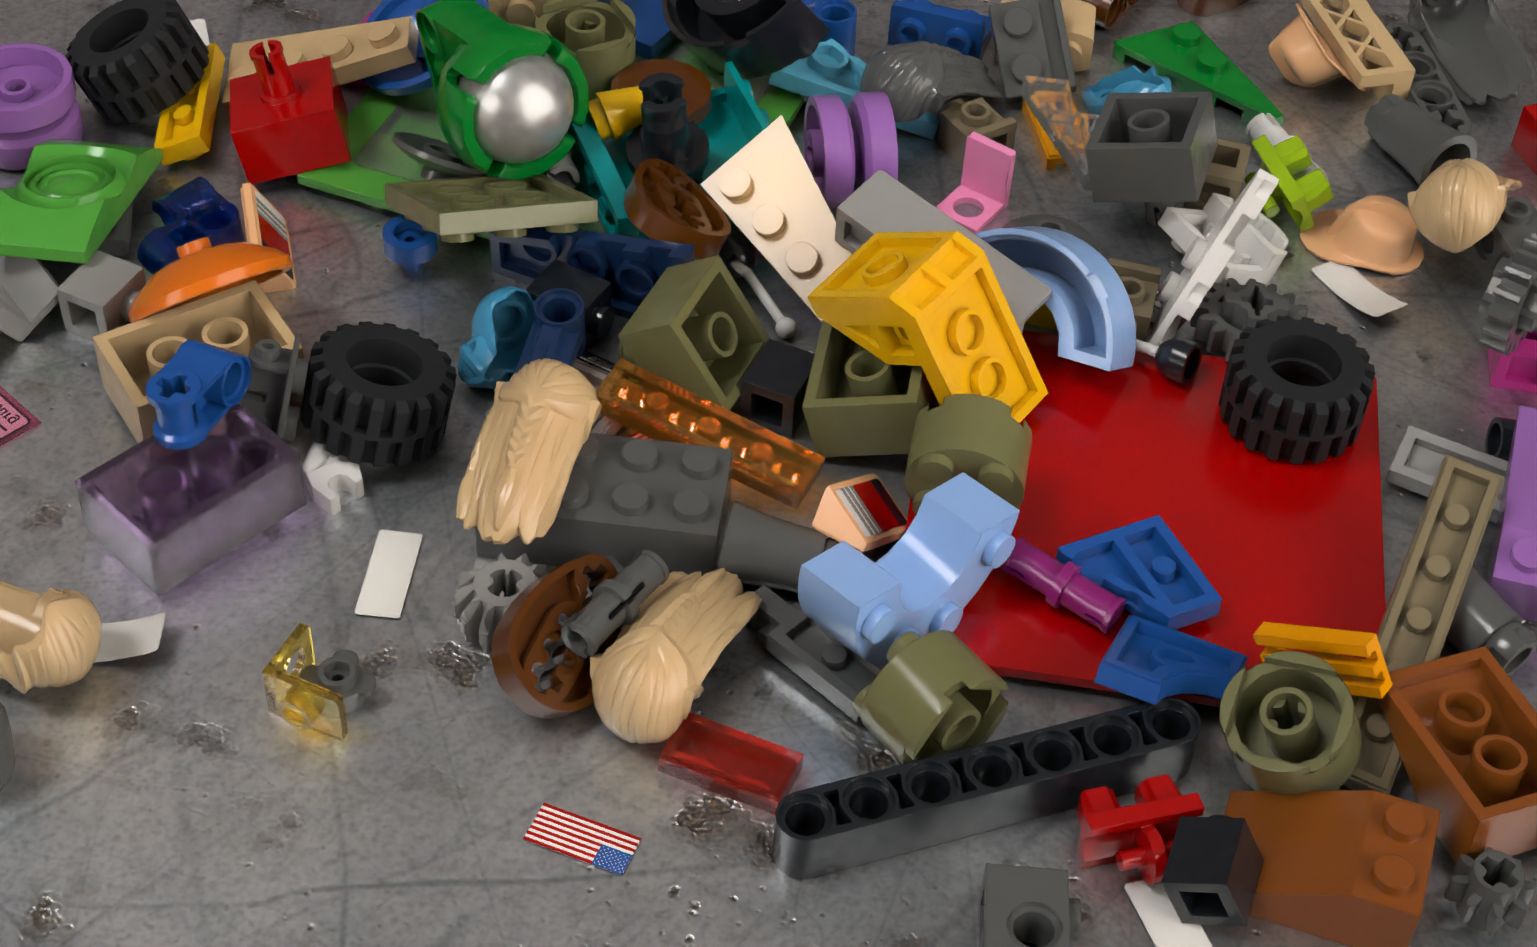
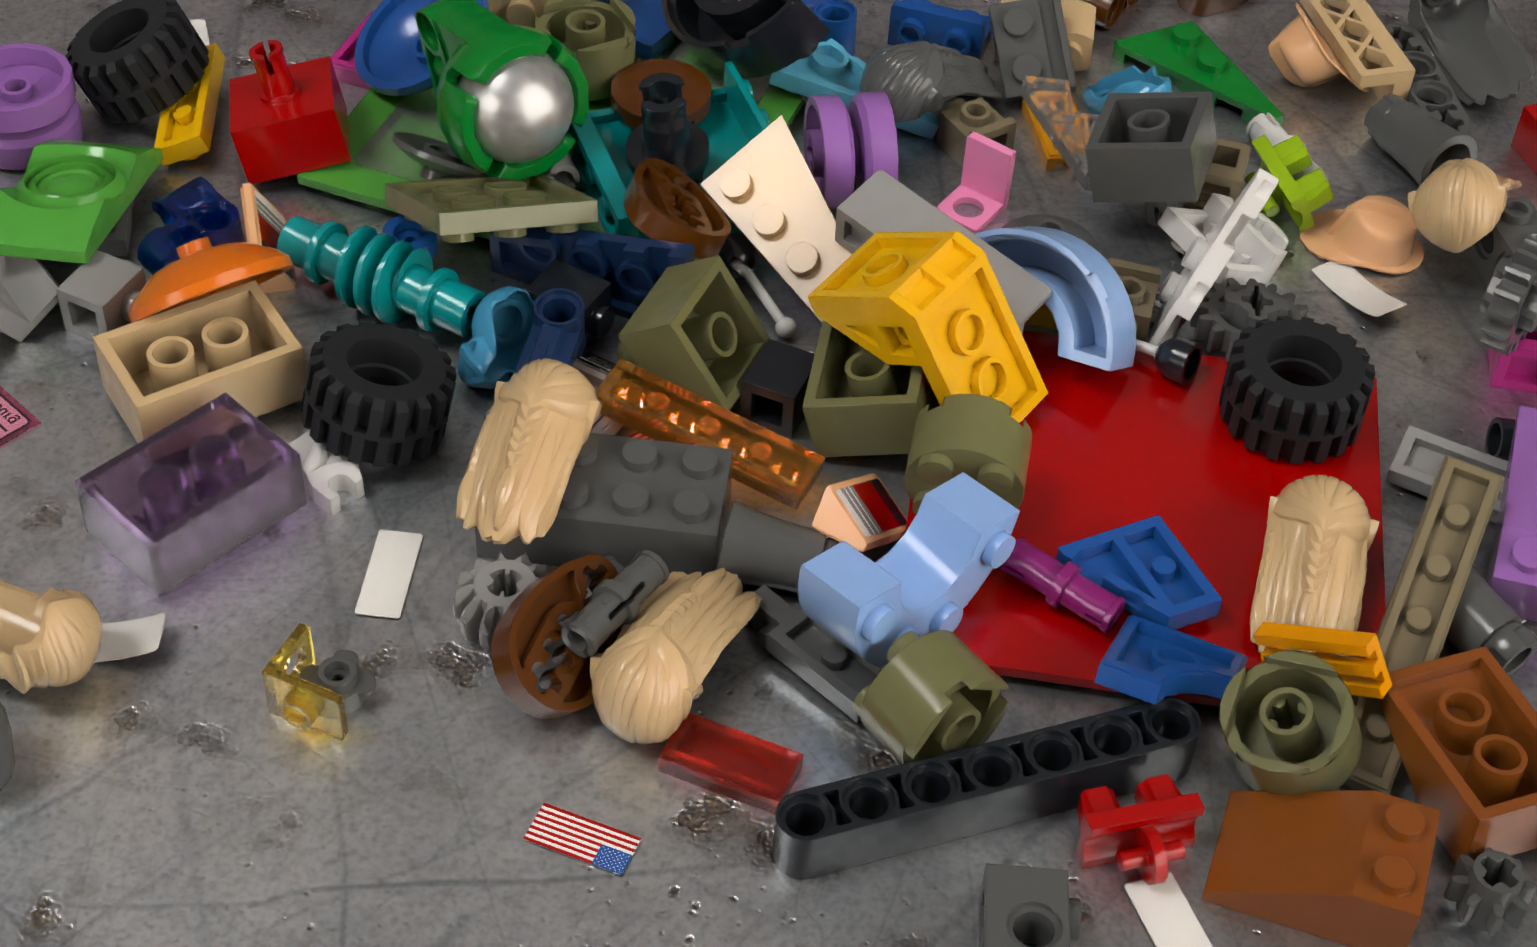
blue piece [146,339,251,450] -> none
tan wing [221,16,419,117] -> none
dark grey hinge [236,334,309,462] -> none
yellow cone [588,86,643,142] -> none
black brick [1161,815,1264,926] -> none
none -> teal piece [277,215,486,338]
none -> tan hair [1250,475,1380,657]

